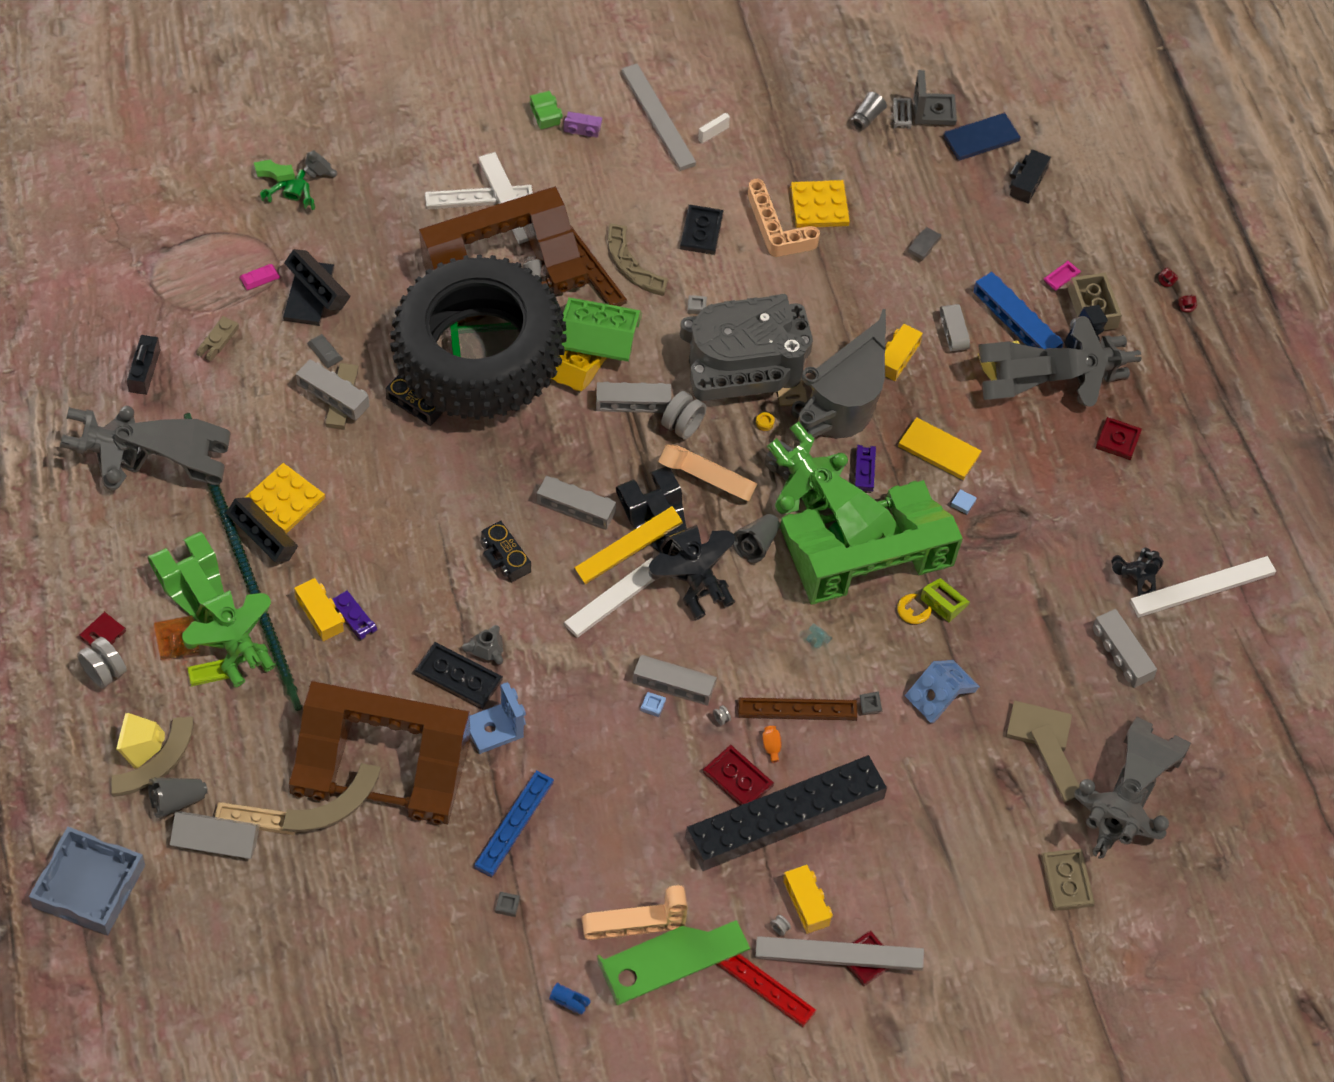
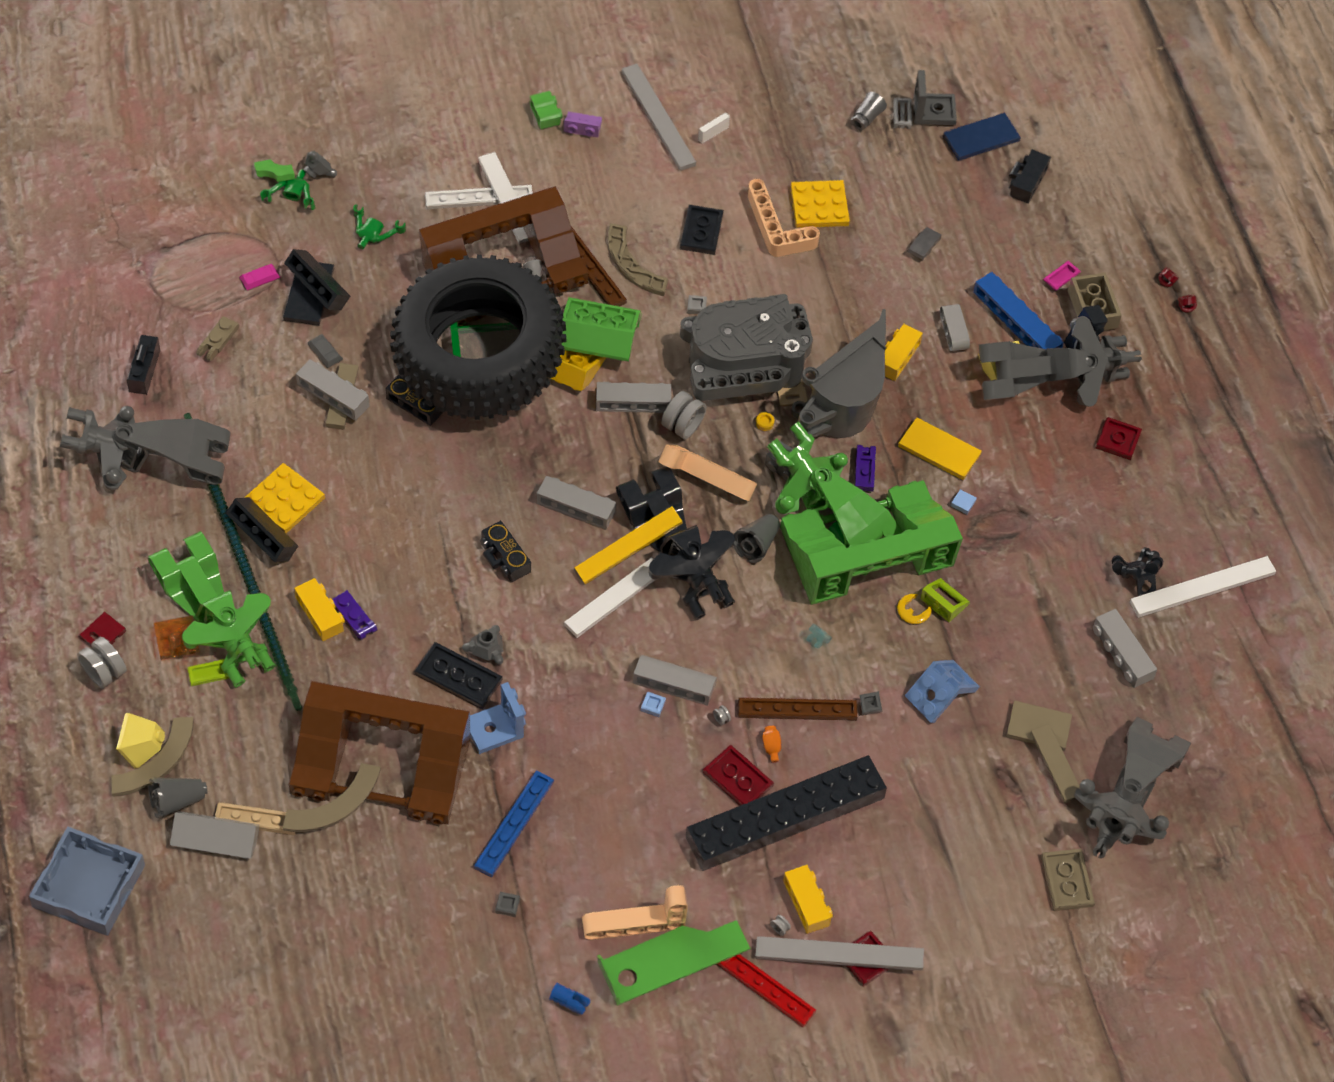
none -> green piece [353,204,406,250]

